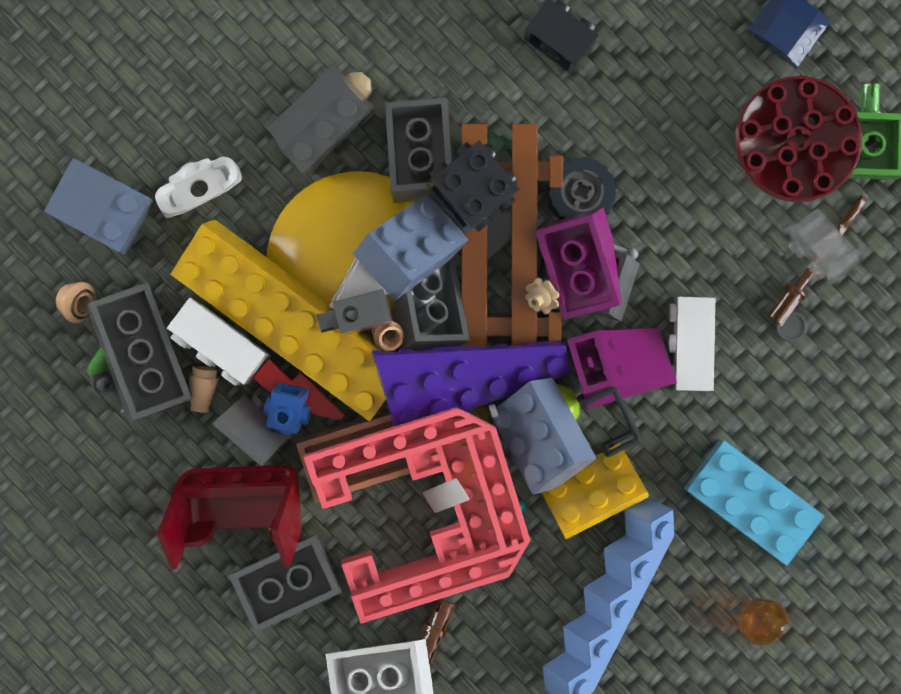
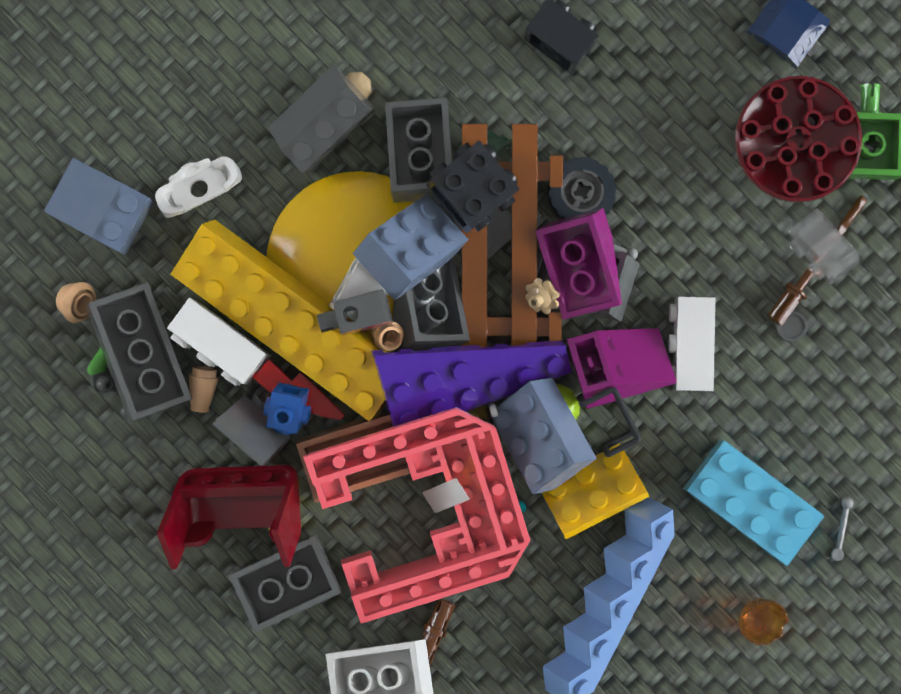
none -> light grey hinge [831,497,853,561]

